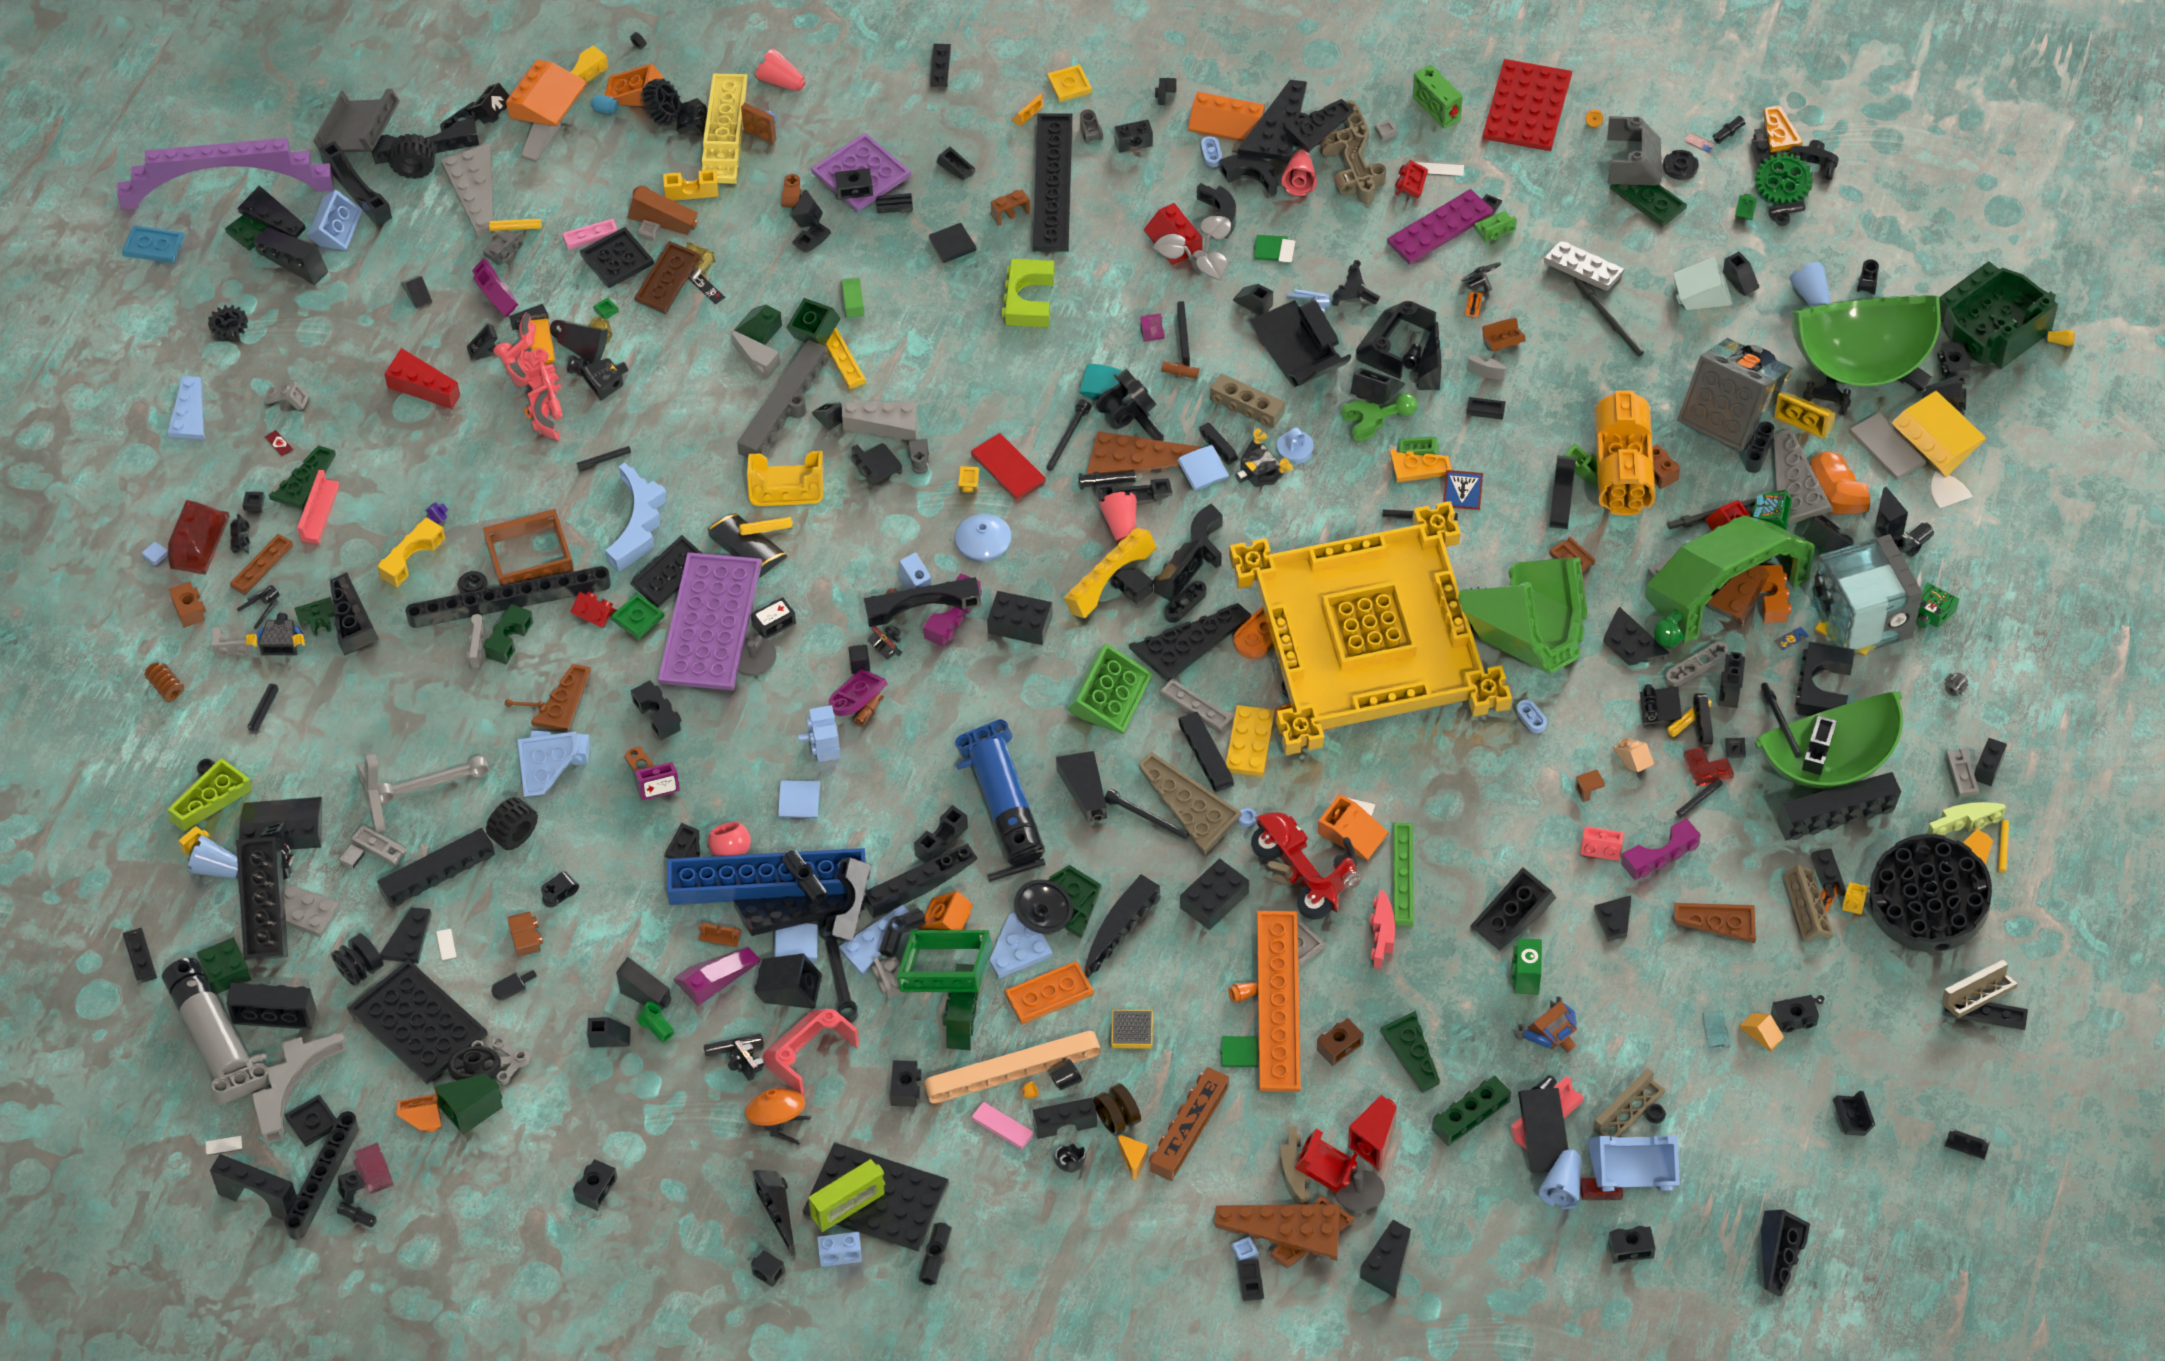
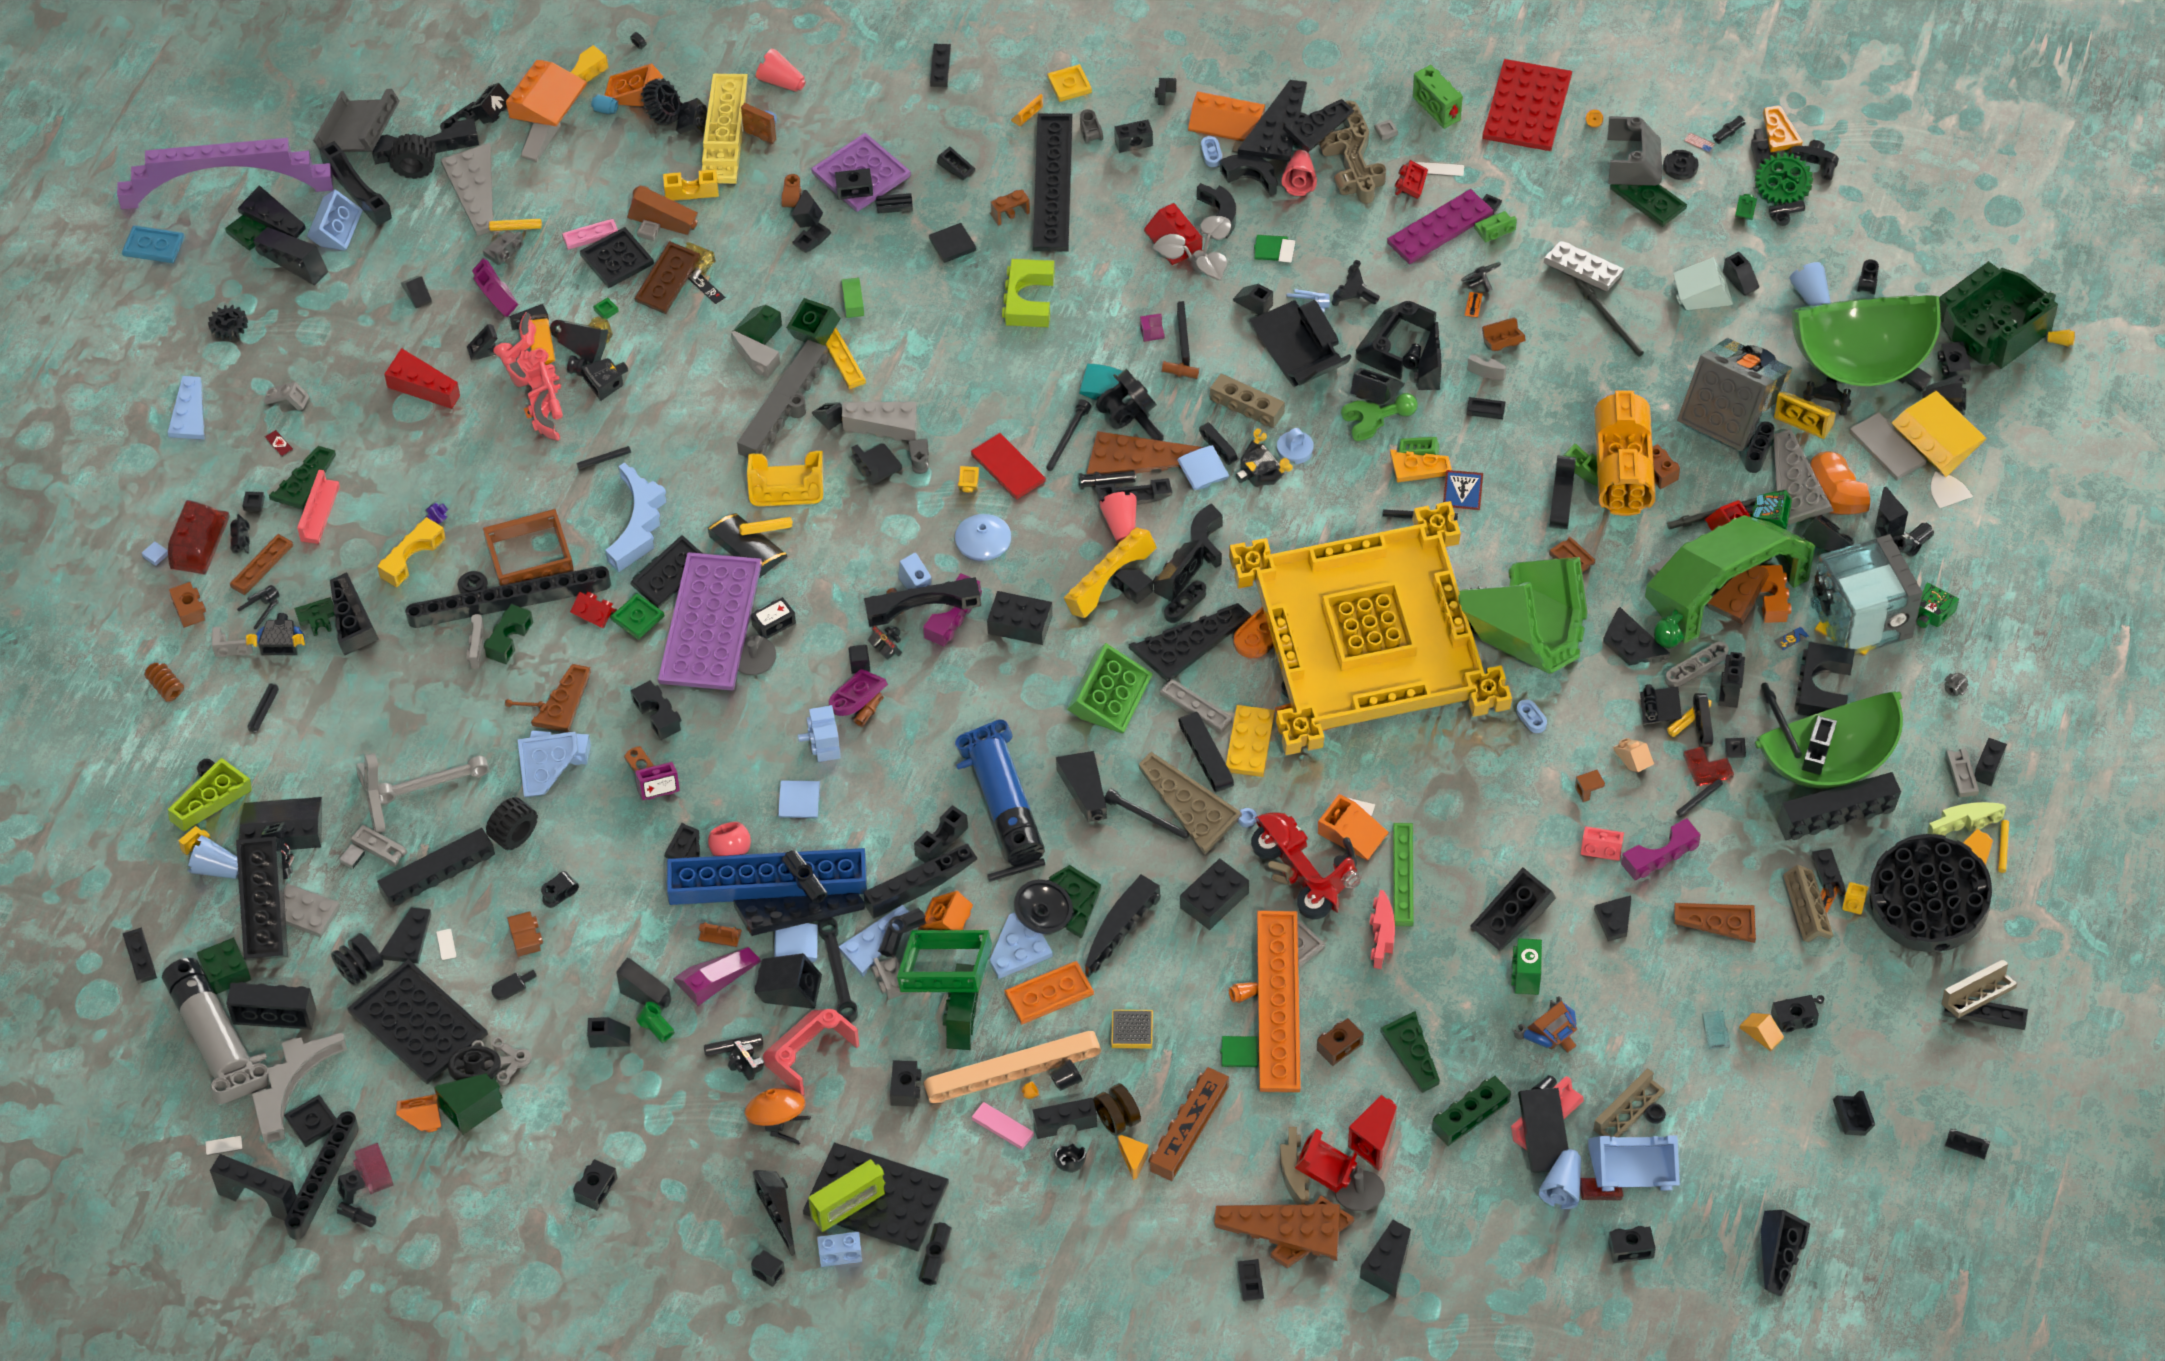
arch [823,858,871,942] -> none
light blue tile [1231,1236,1259,1261] -> none

